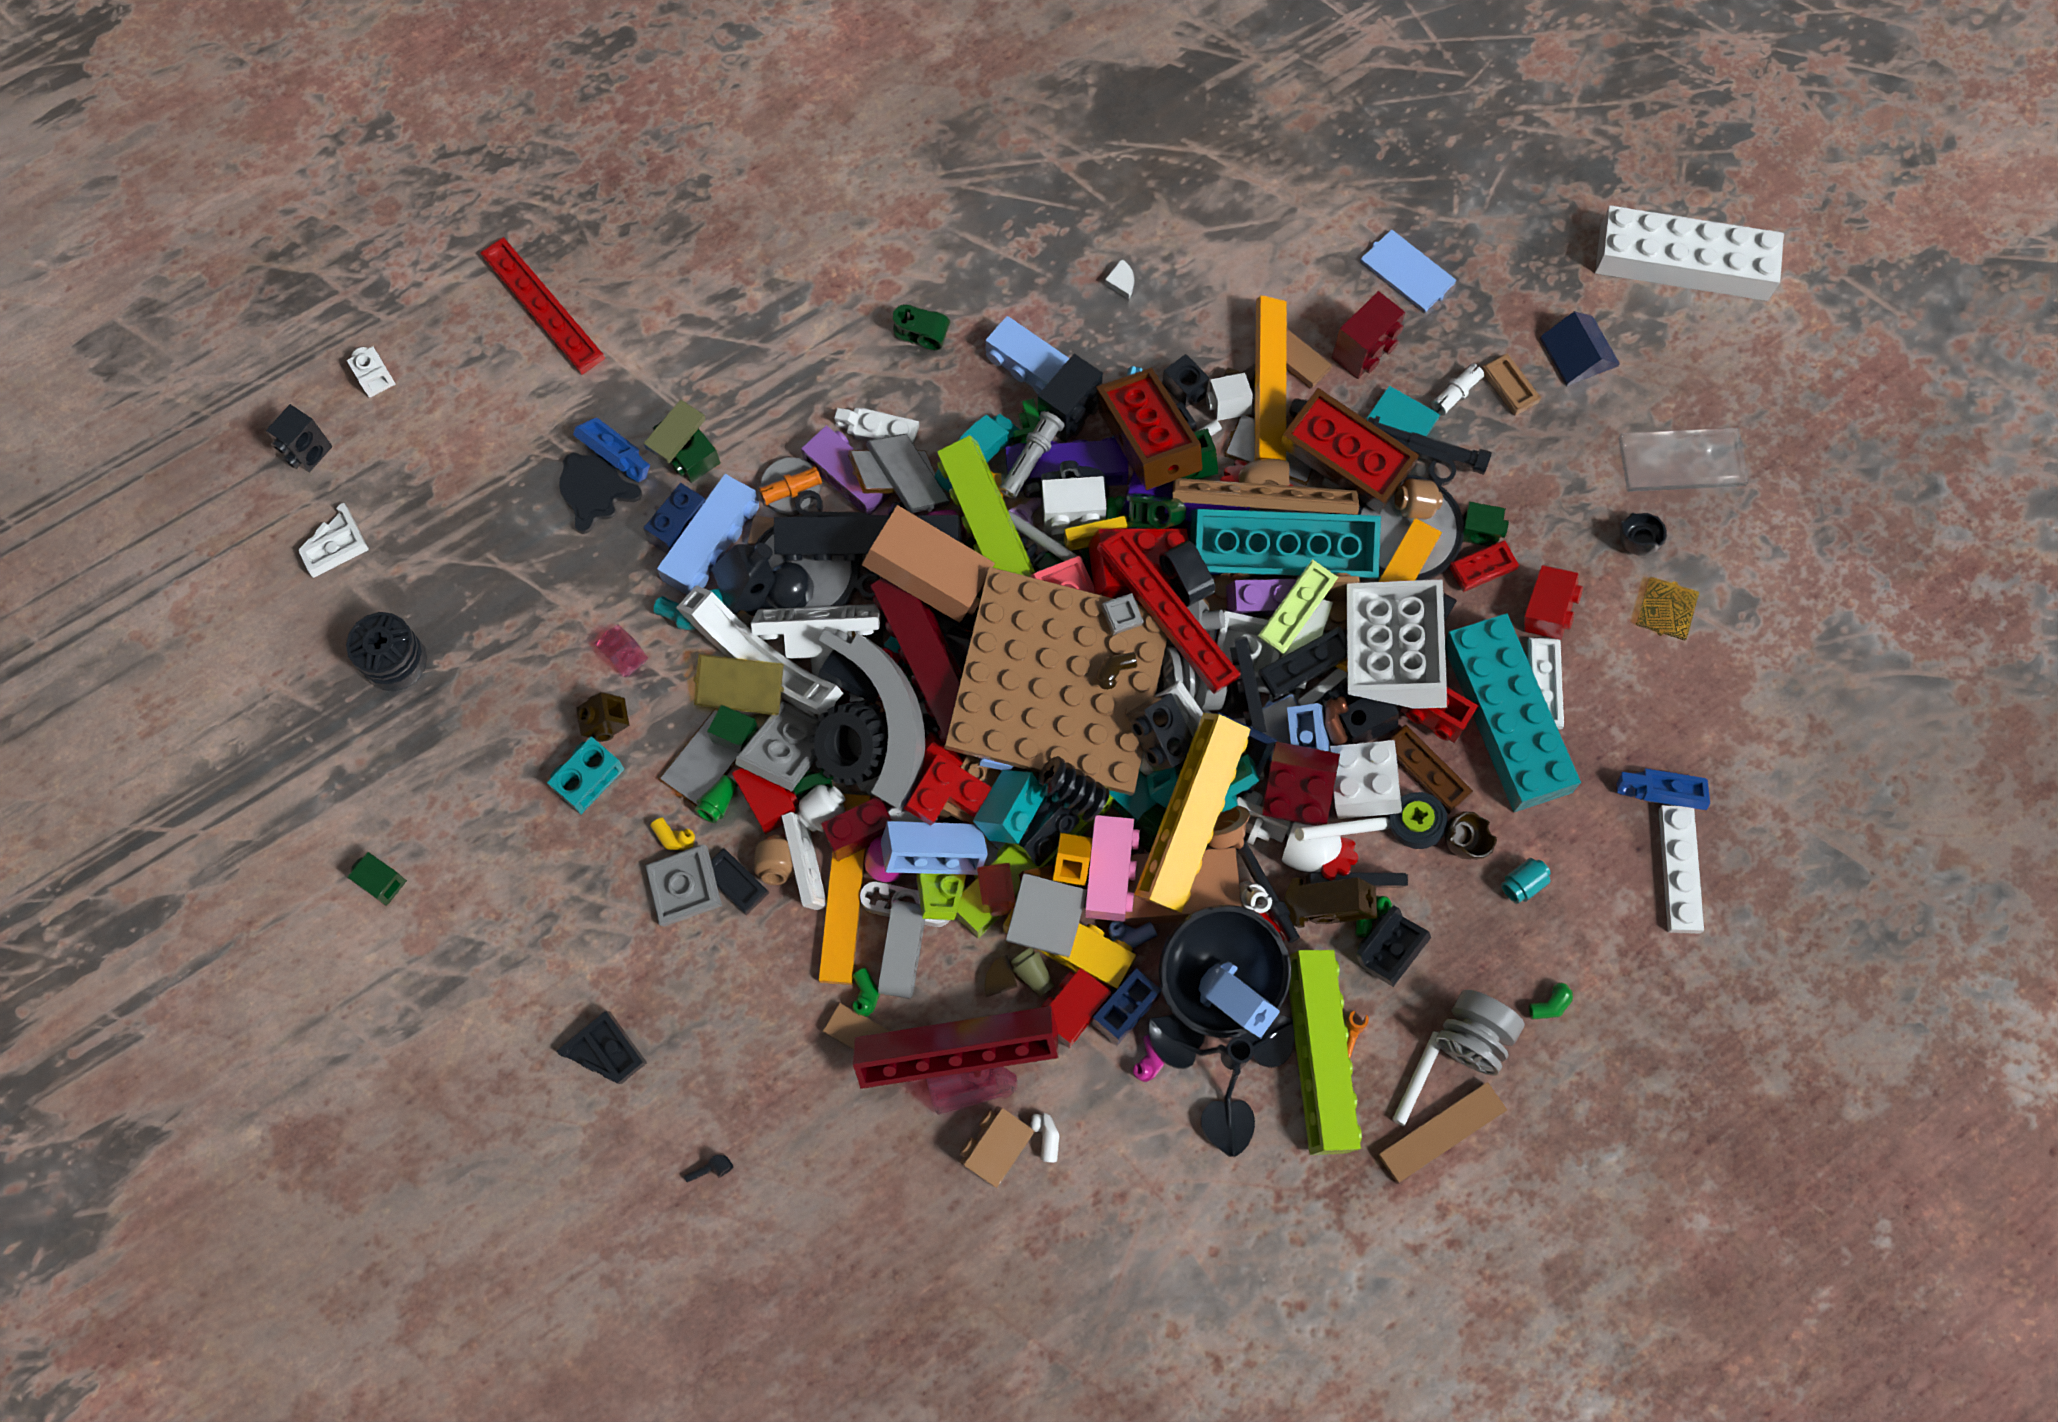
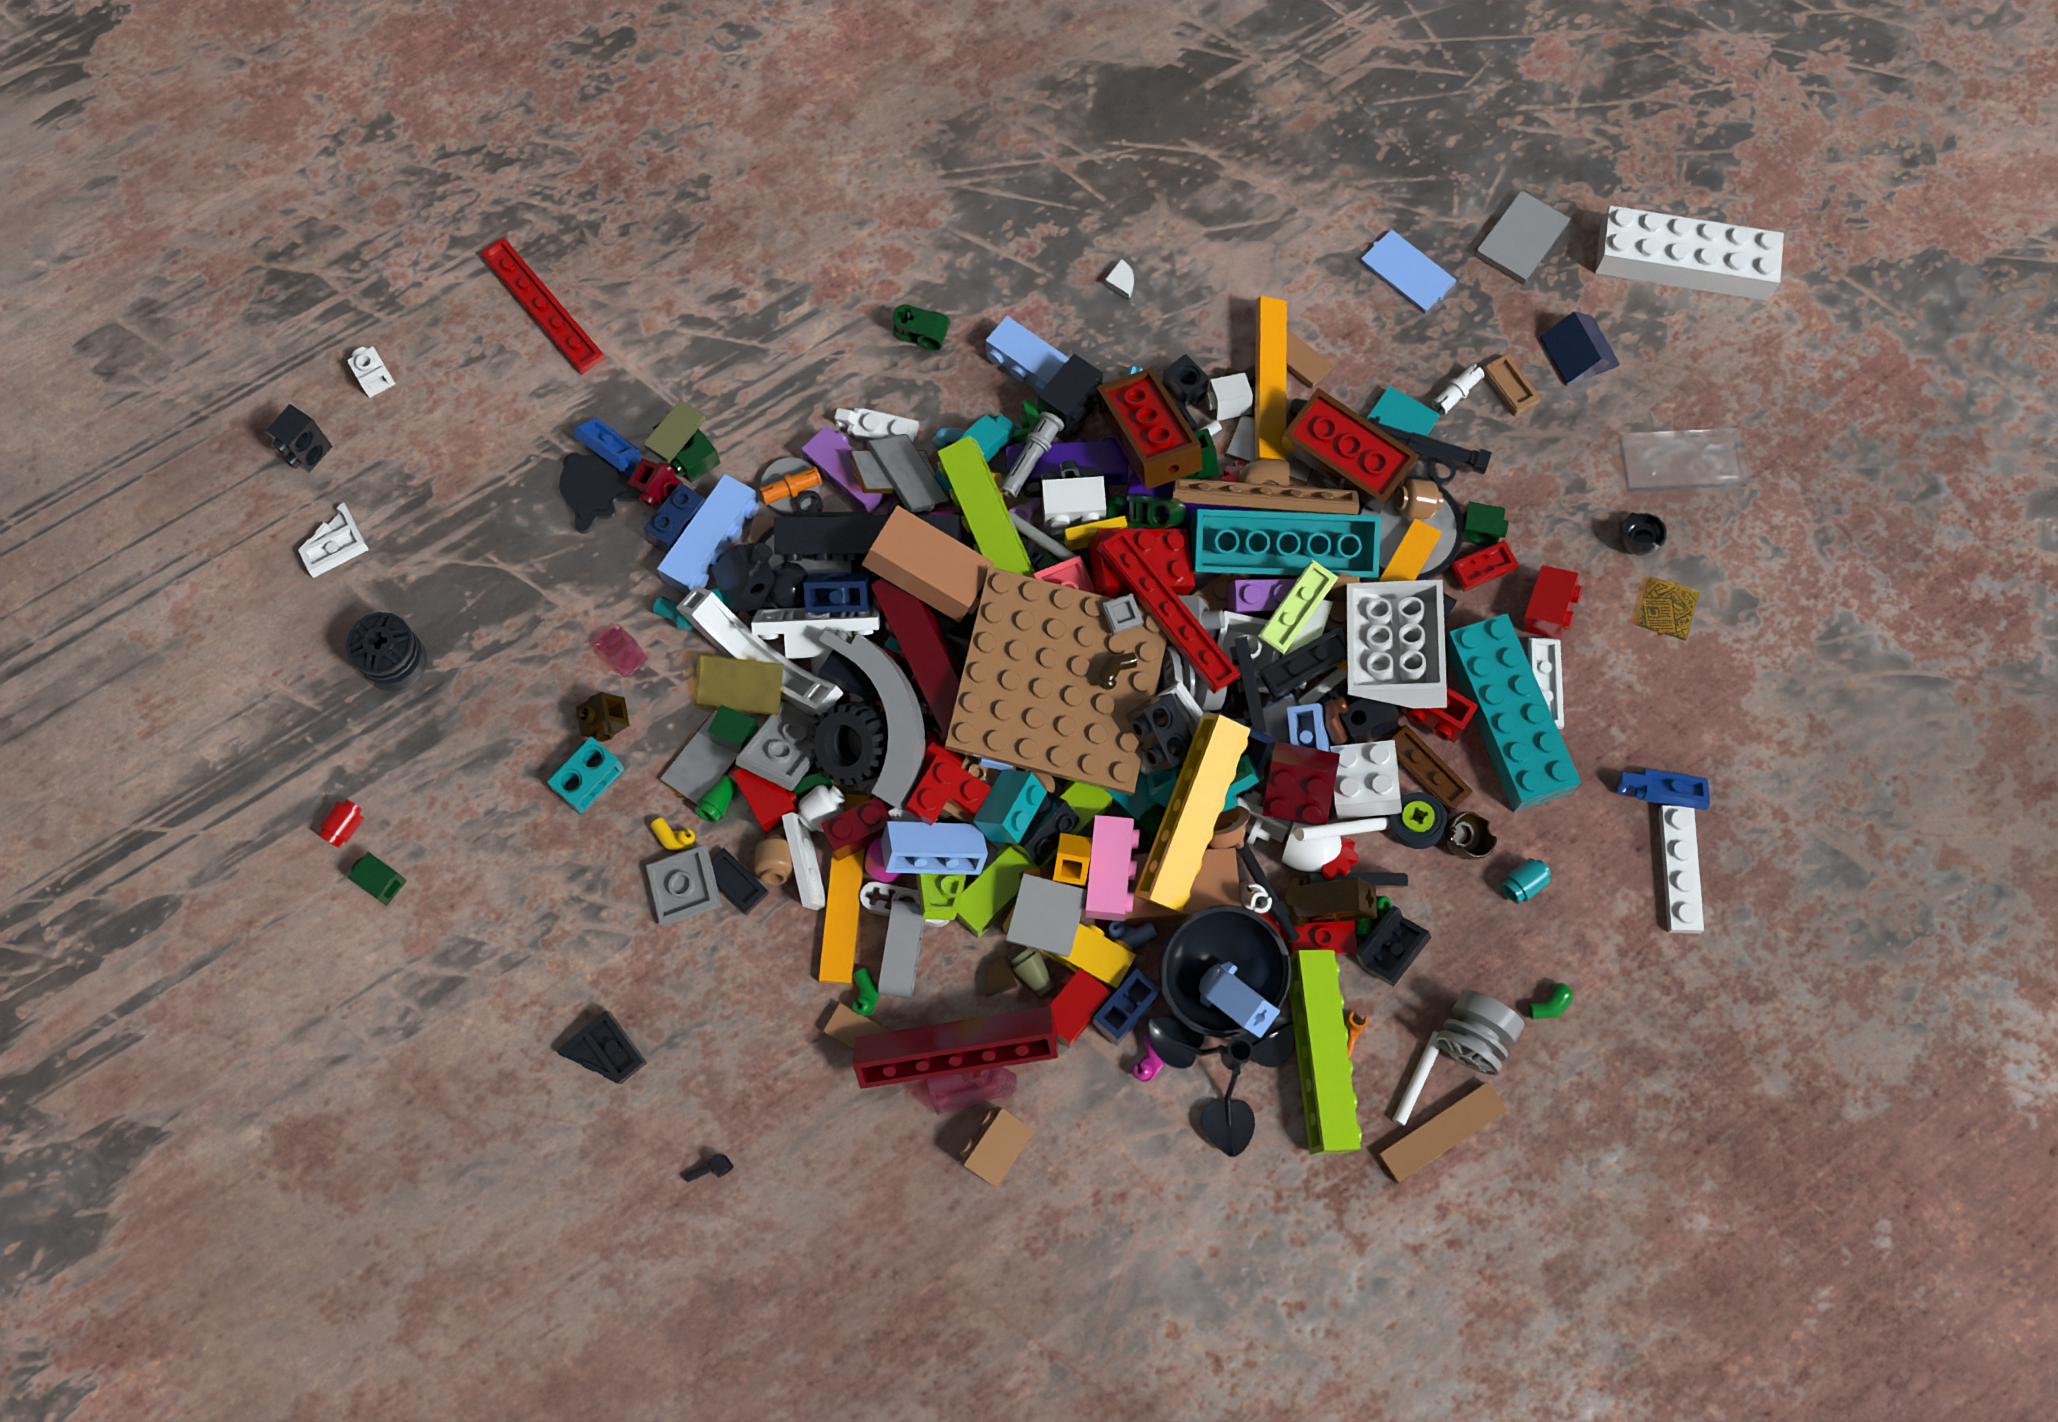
clear red brick [977,863,1015,916] -> none
white arm [1030,1113,1059,1162] -> none
black piece [1038,756,1110,822] -> none
black beam [1159,540,1215,607] -> none
dark red brick [1331,291,1406,379] -> none
none -> red brick [317,799,364,848]
none -> dark red brick [627,458,683,507]
none -> dark blue brick [803,572,873,613]
none -> medium azure arm [932,428,965,449]
none -> red plate [1290,921,1357,956]
none -> light grey tile [1475,190,1570,285]

